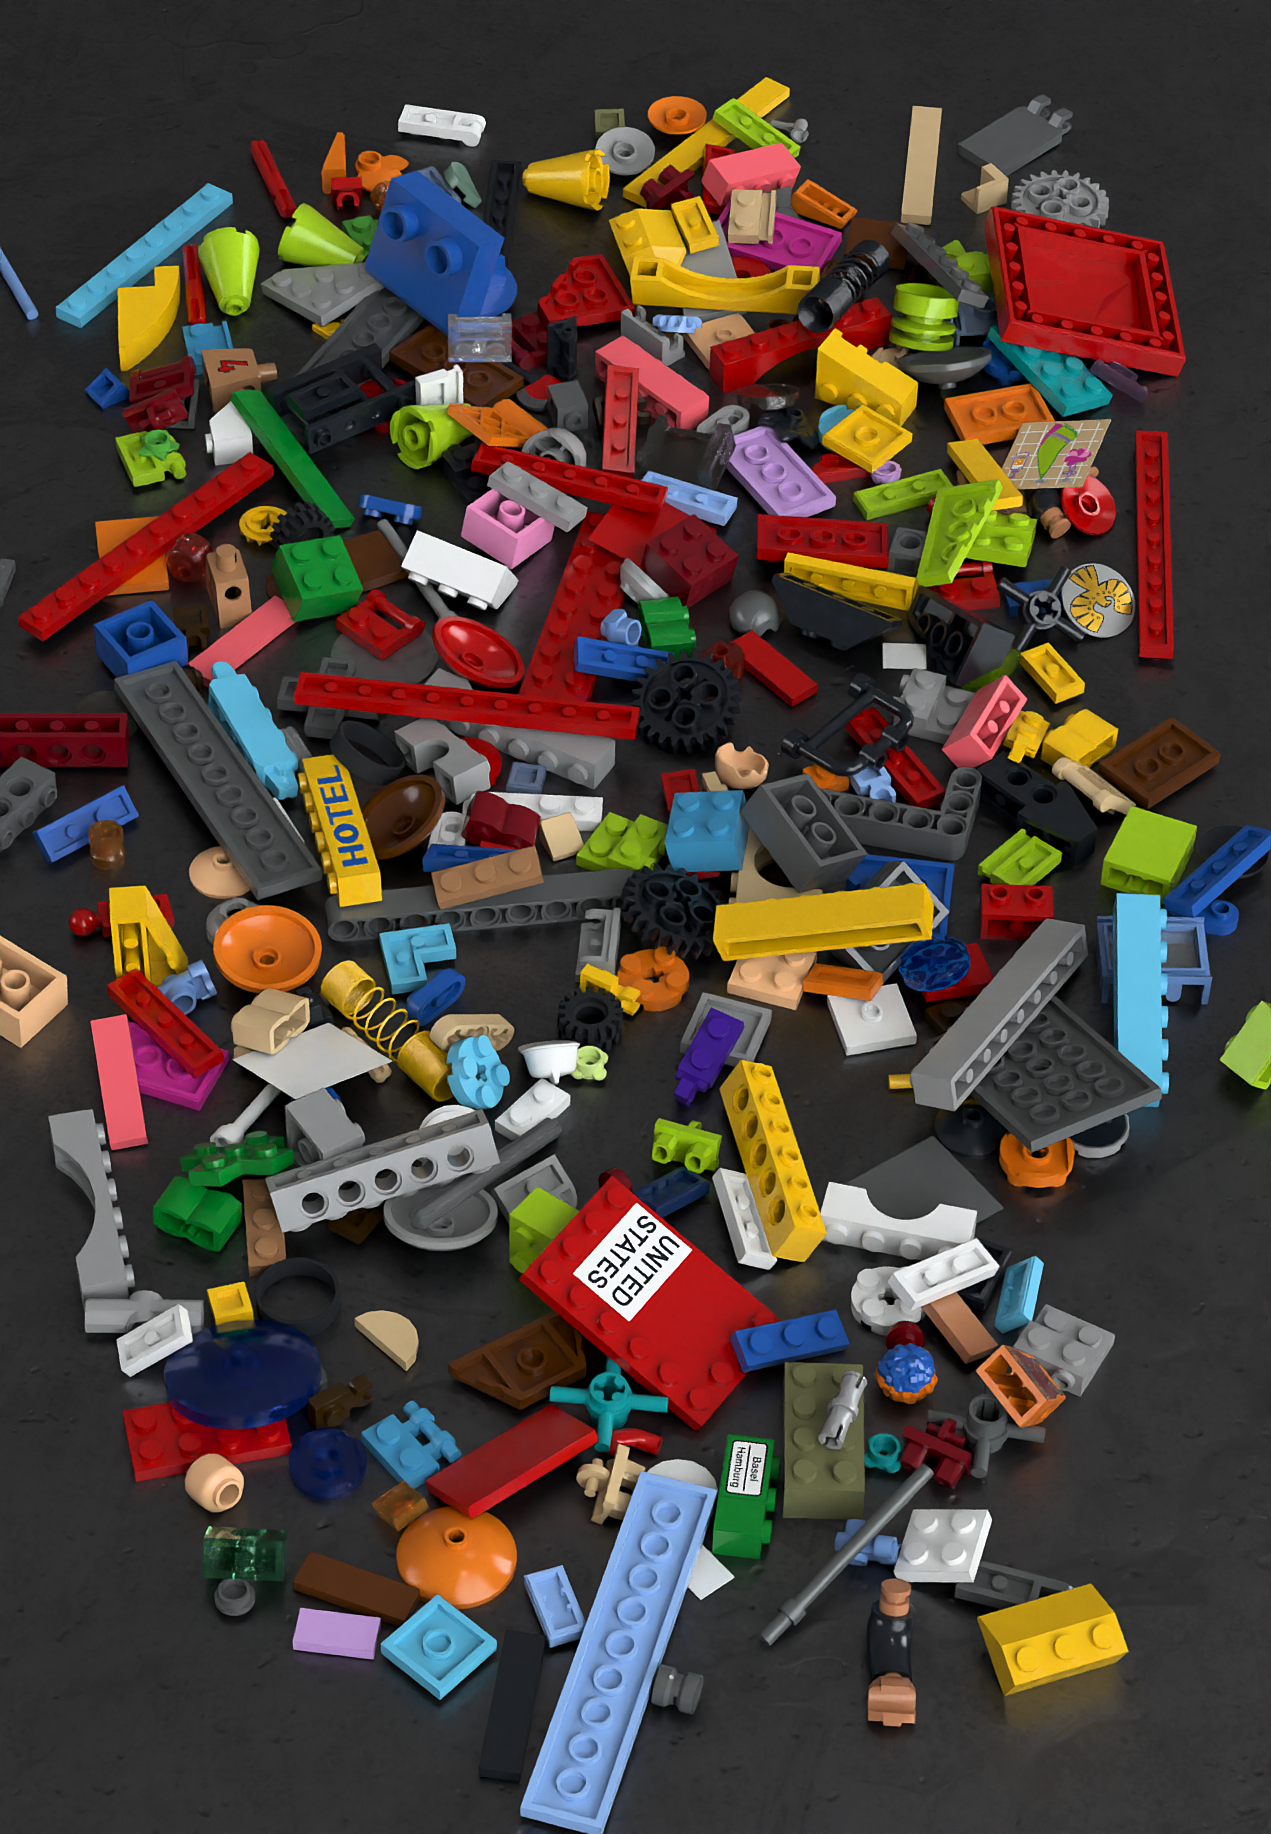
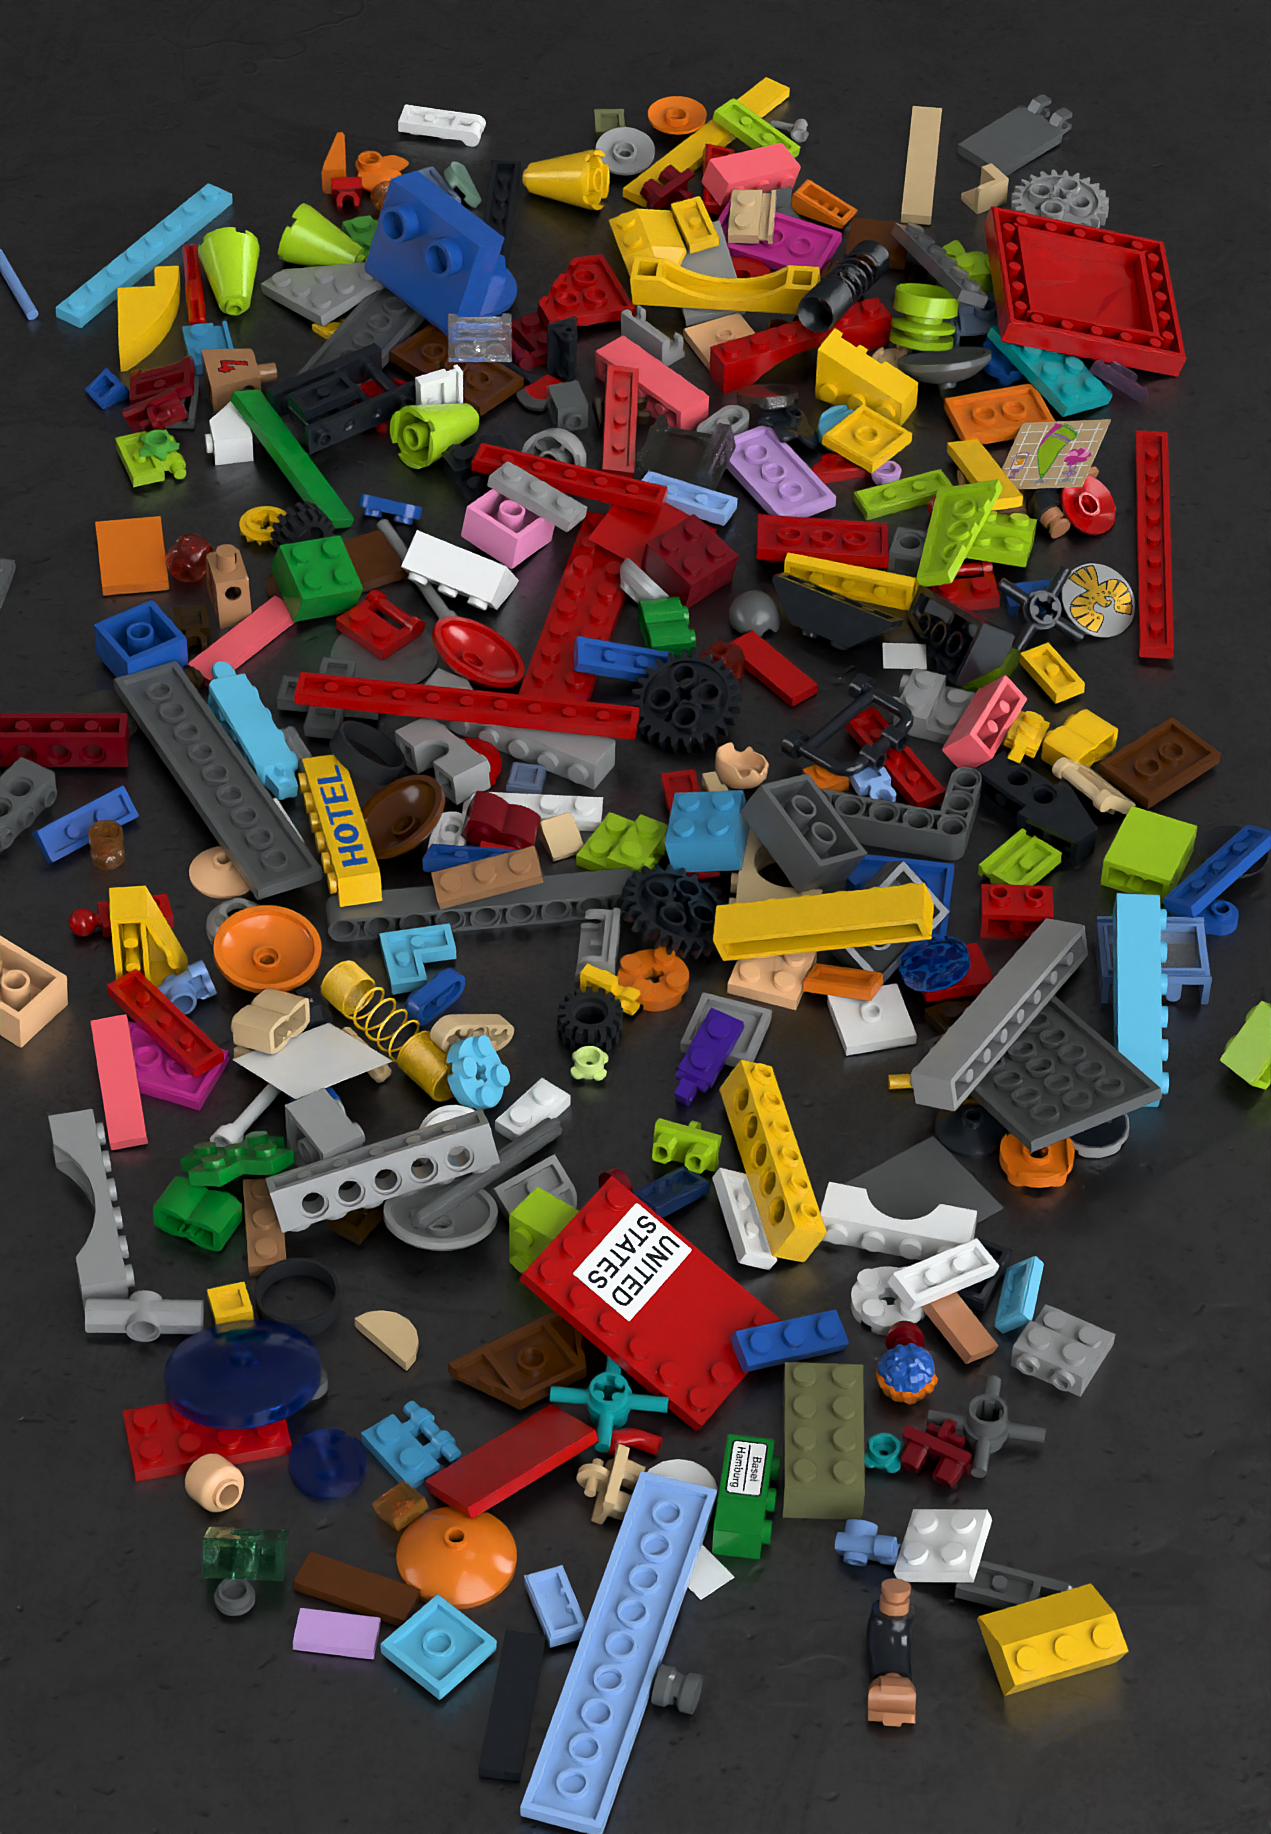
red plate [18,452,274,641] -> none
white plate [116,1304,193,1377] -> none
red axle [250,139,297,219] -> none
dark brown plate [307,1374,373,1433] -> none
orange piece [447,399,548,449] -> none
white piece [518,1040,580,1085] -> none
medium blue plate [600,609,641,647] -> none
light blue gear [652,315,702,333] -> none
dark grey bar [758,1463,934,1647] -> none
light grey pin [818,1371,867,1450] -> none
orange torso [975,1344,1066,1427] -> none

